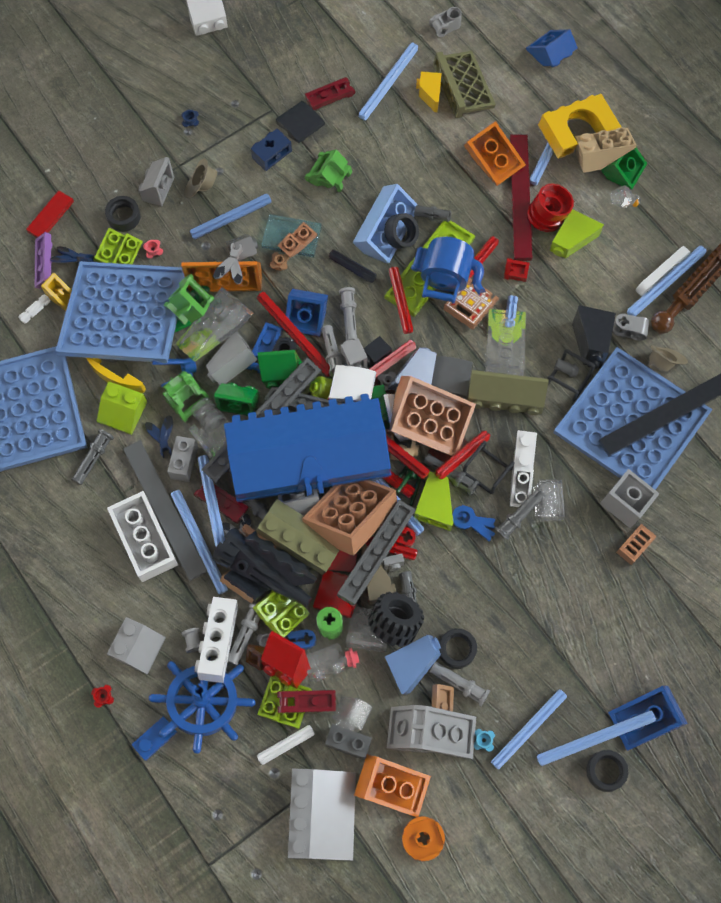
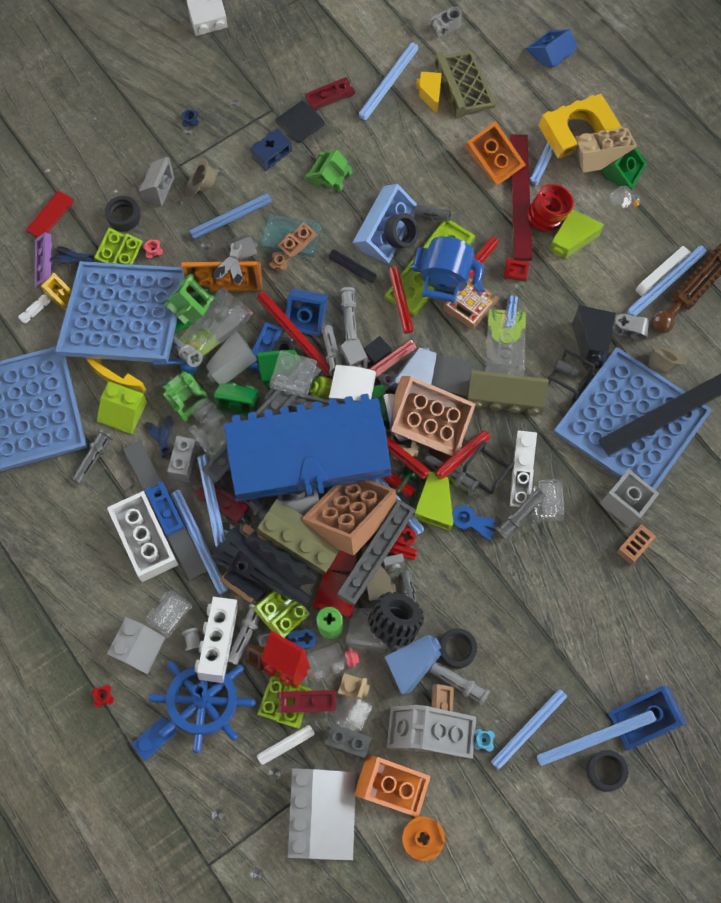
none -> blue plate [145,481,185,536]
none -> clear brick [147,589,192,638]
none -> light grey pin [171,336,203,367]
none -> clear bracket [269,350,317,398]
none -> tan bracket [338,673,370,701]

